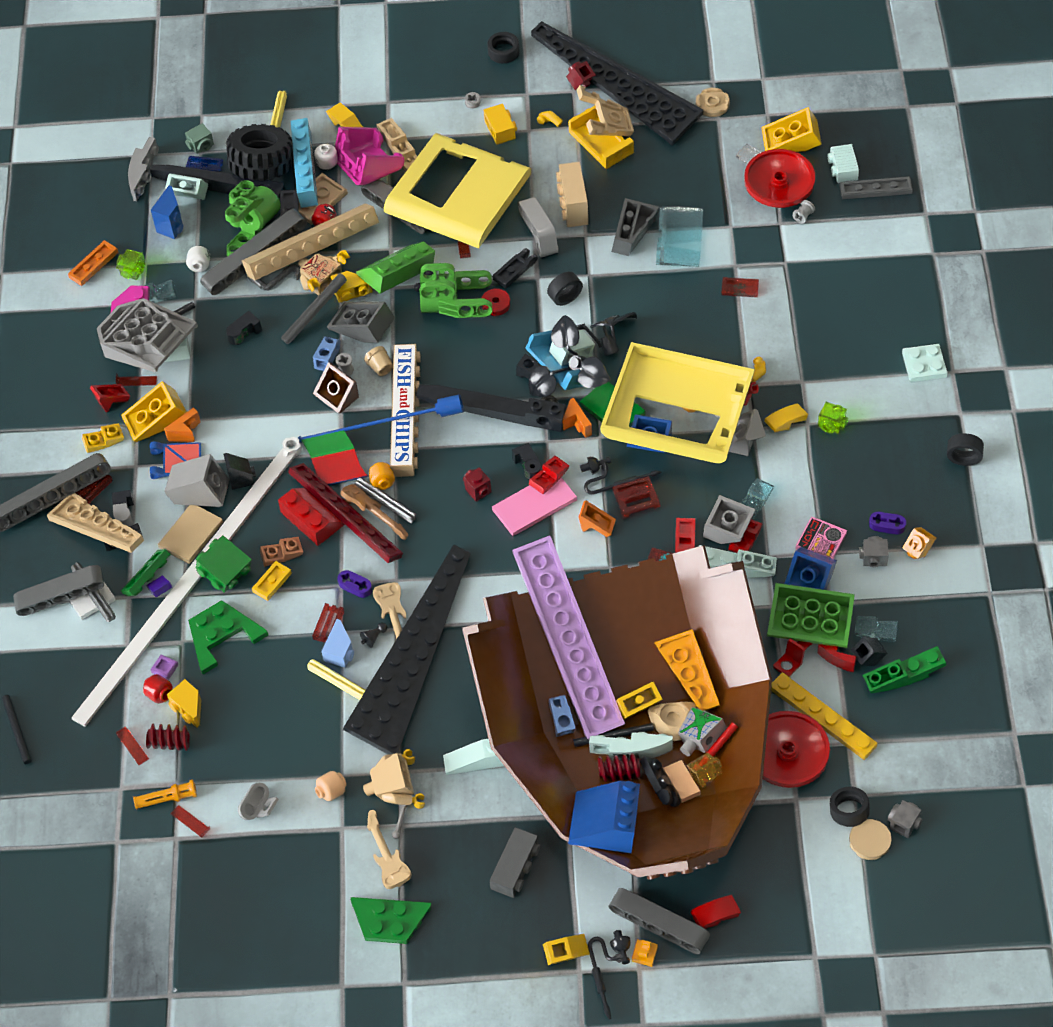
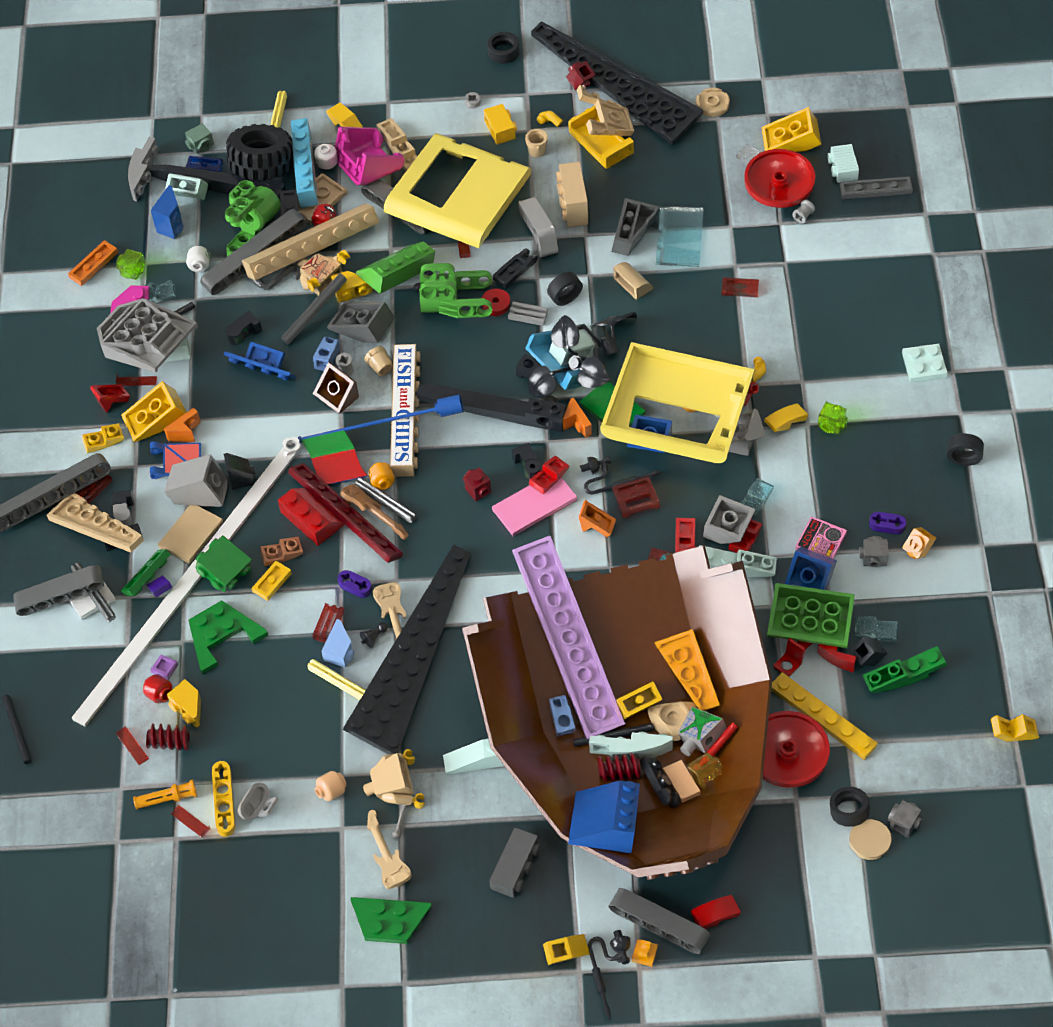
none -> yellow beam [212,761,236,837]
none -> blue bracket [224,342,296,381]
none -> light grey tile [508,302,548,326]
none -> tan piece [525,129,548,157]
none -> tan brick [613,262,653,300]
none -> yellow slope [991,714,1039,742]

